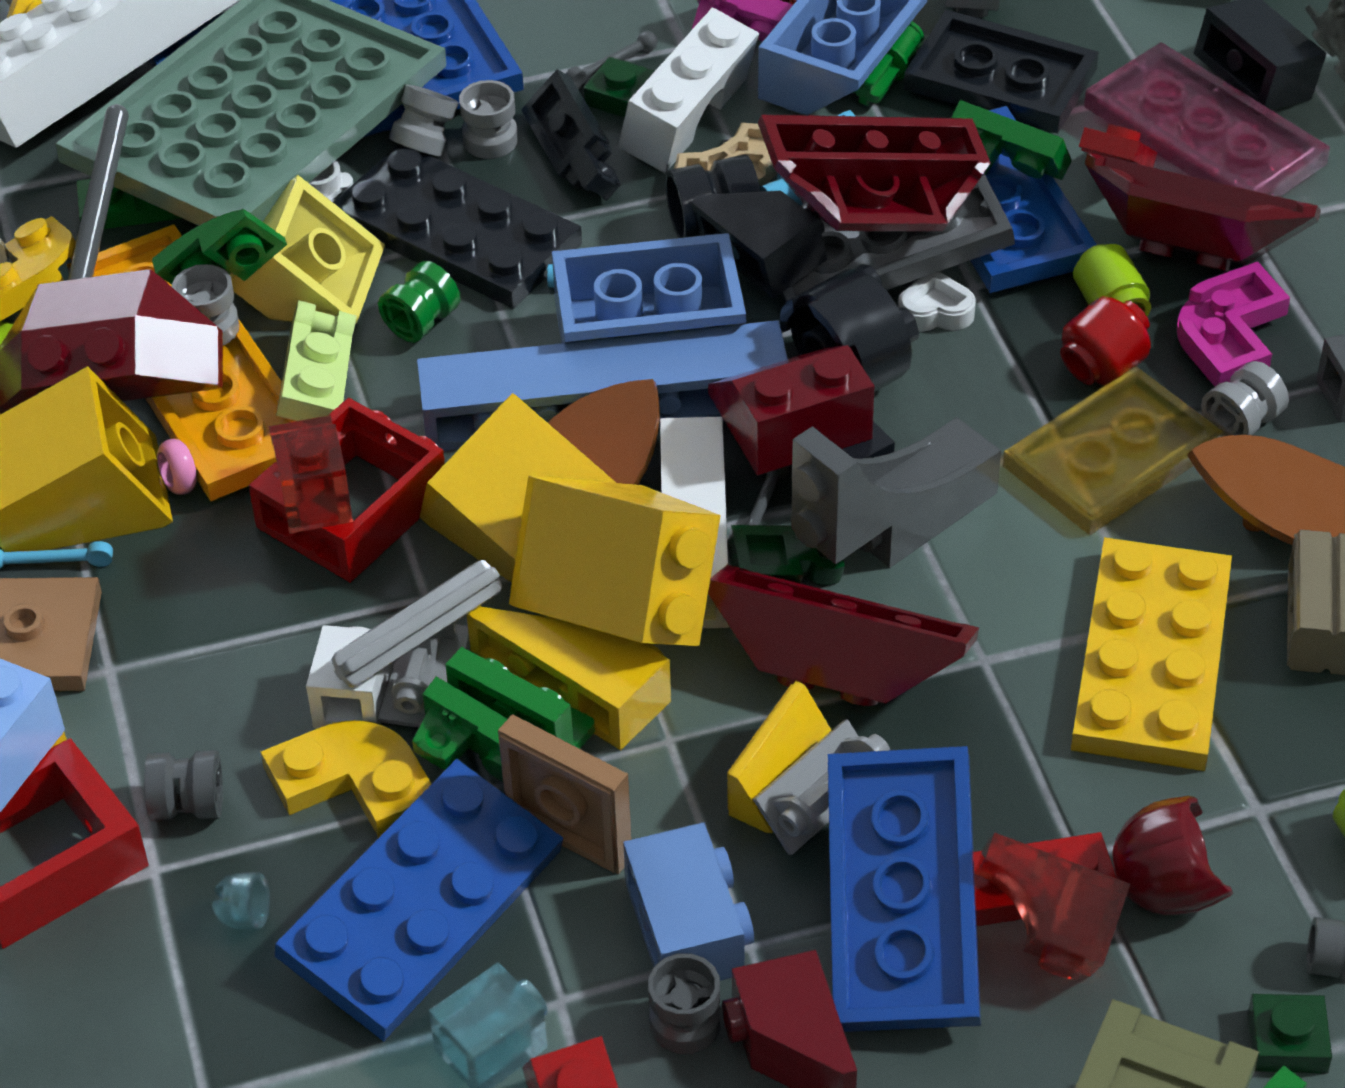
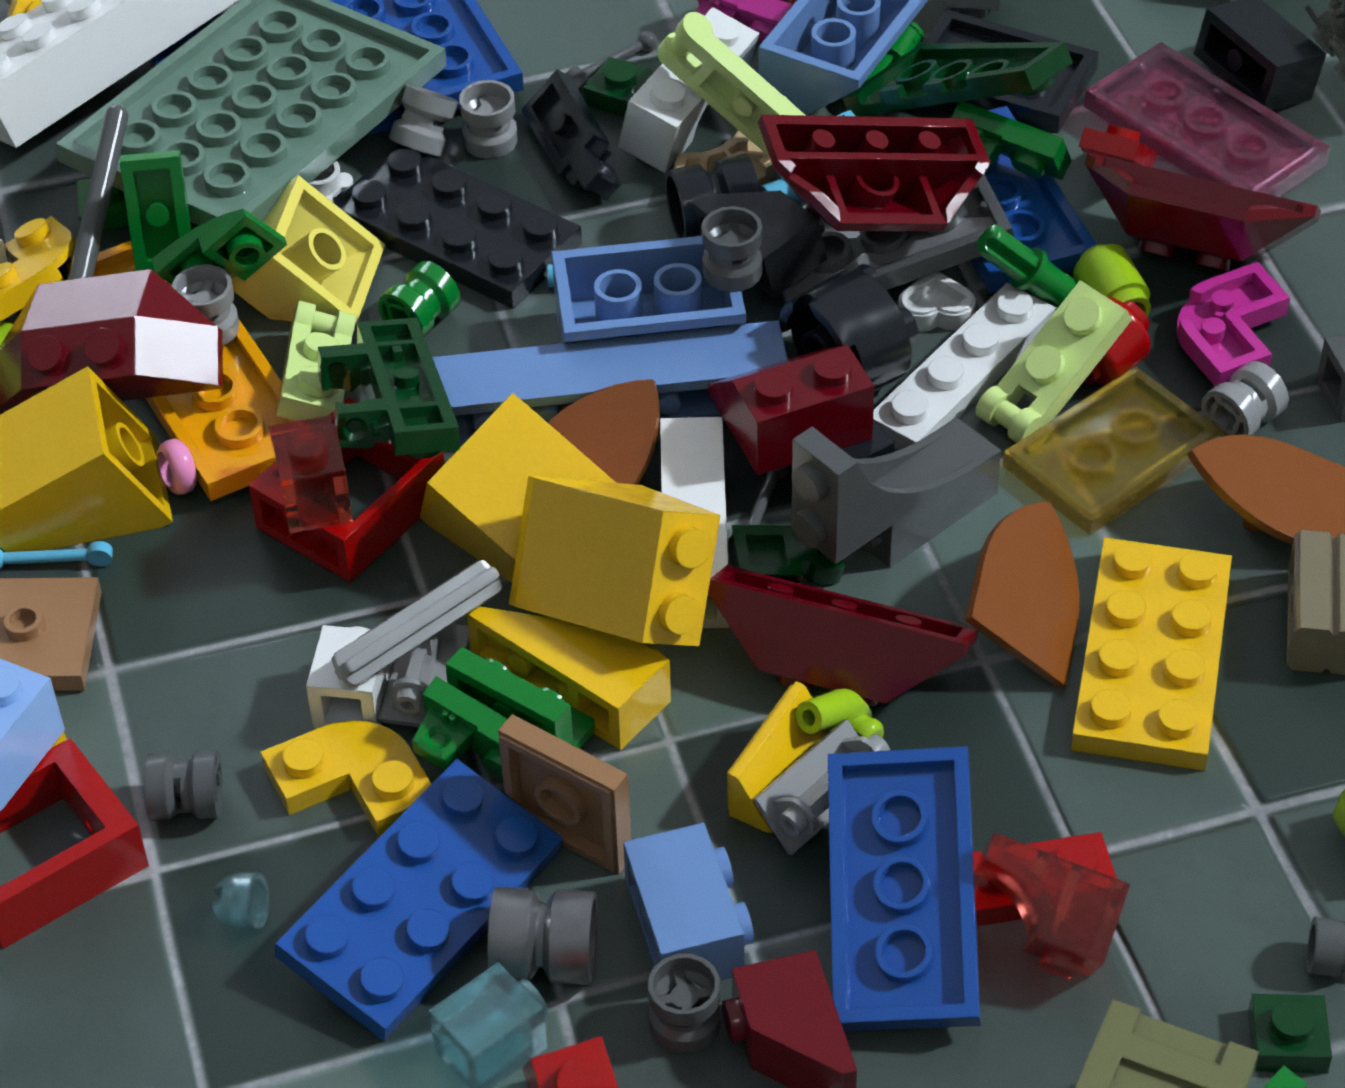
dark red hair [1112,796,1233,915] -> none
none -> green hinge [119,150,192,272]
none -> dark green hinge [317,317,459,459]
none -> flat silver wheel [487,886,597,985]
none -> yellowish green plate [657,12,805,157]
none -> dark grey wheel [701,206,762,292]
none -> lime arm [795,688,884,738]
none -> dark green wing [842,42,1073,116]
none -> white plate [873,283,1056,450]
none -> dark orange shield [965,502,1080,689]
none -> green axle [975,225,1079,310]
none -> yellowish green plate [975,280,1132,448]

